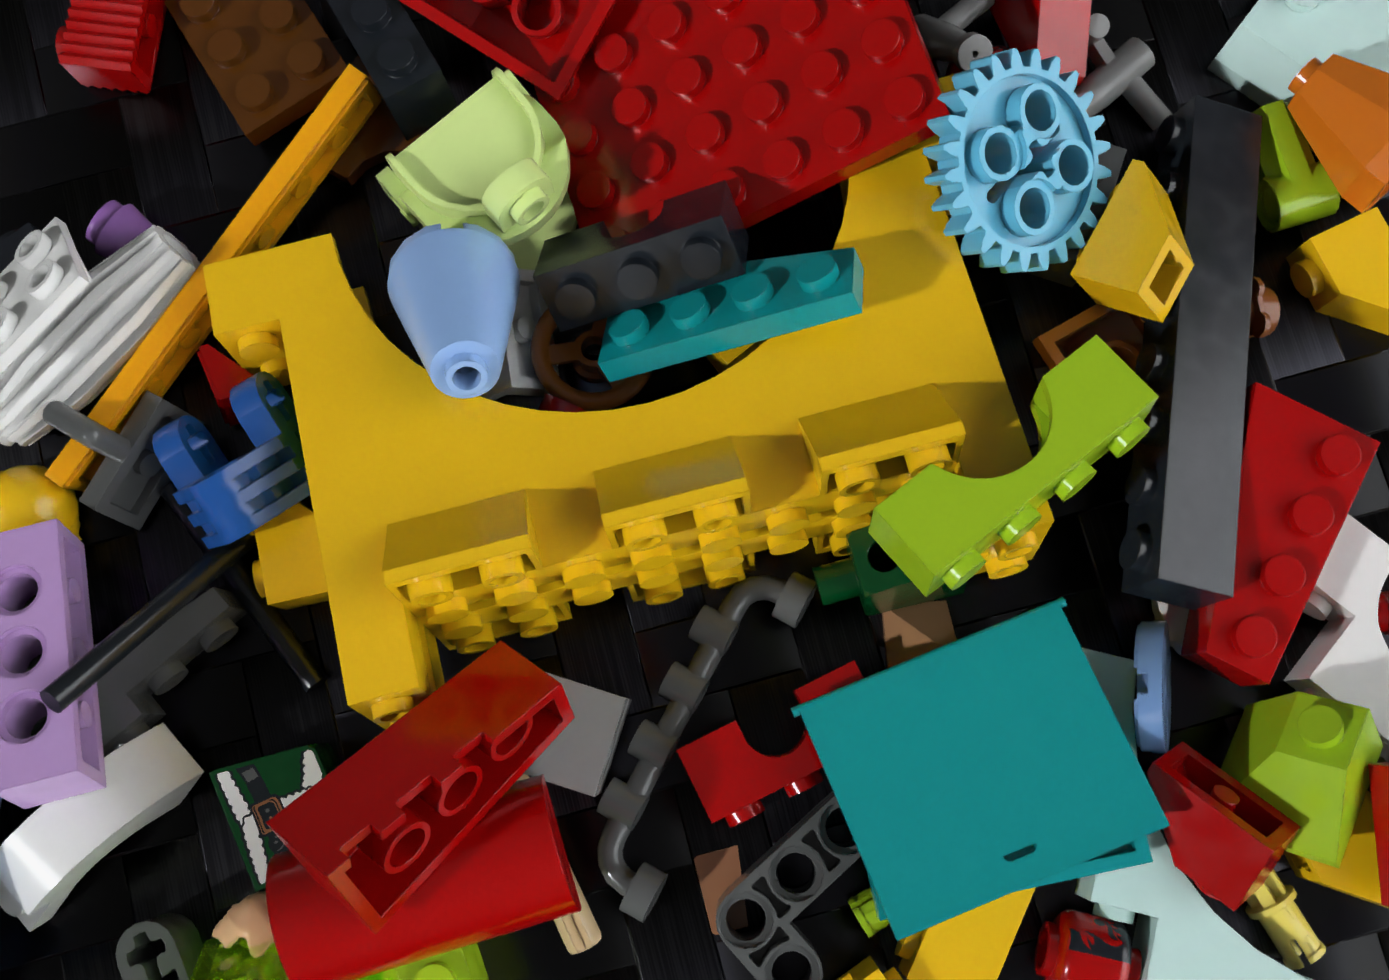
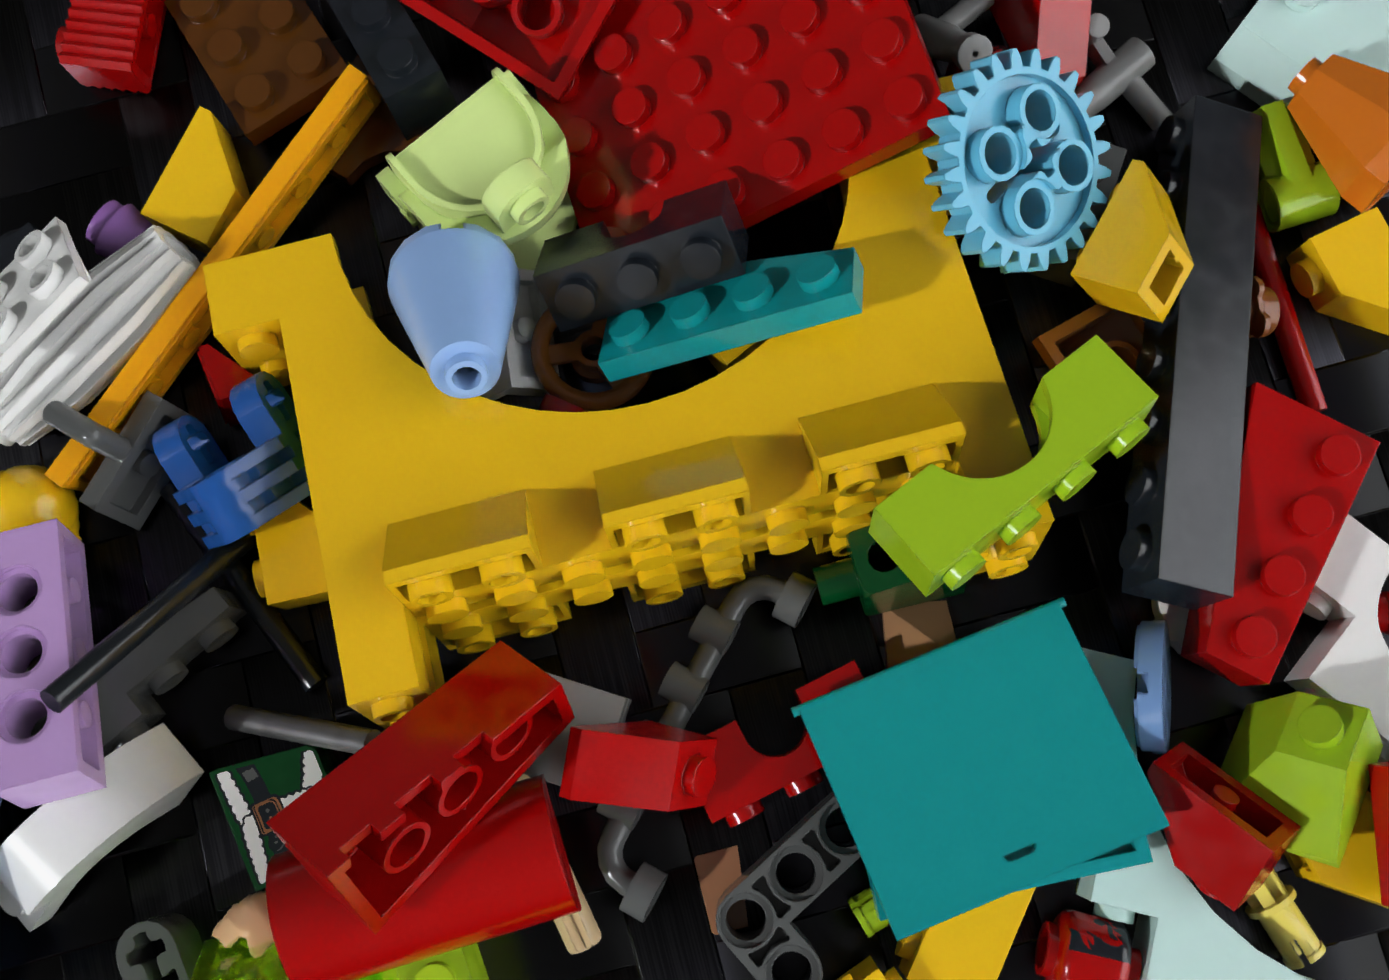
none -> yellow slope [140,106,250,254]
none -> flat silver bar [224,704,381,754]
none -> red slope [559,721,717,812]
none -> red bar [1253,200,1328,412]

